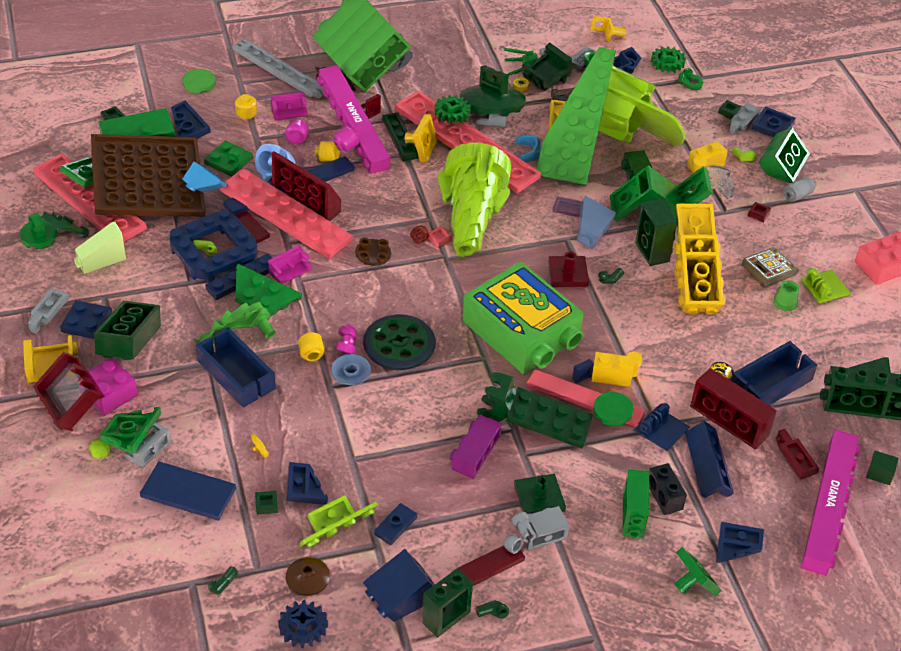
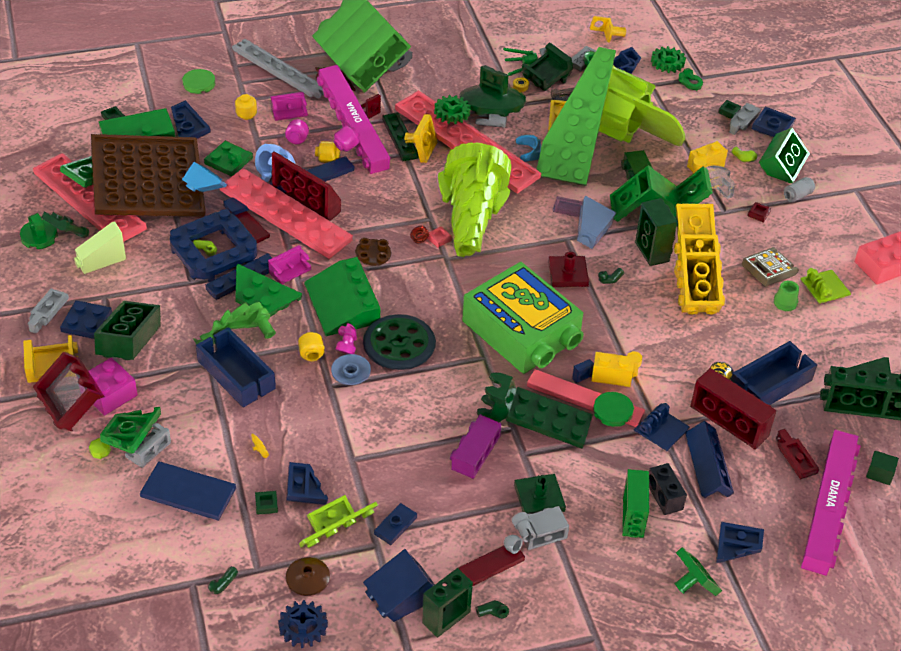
none -> green slope [304,257,381,336]

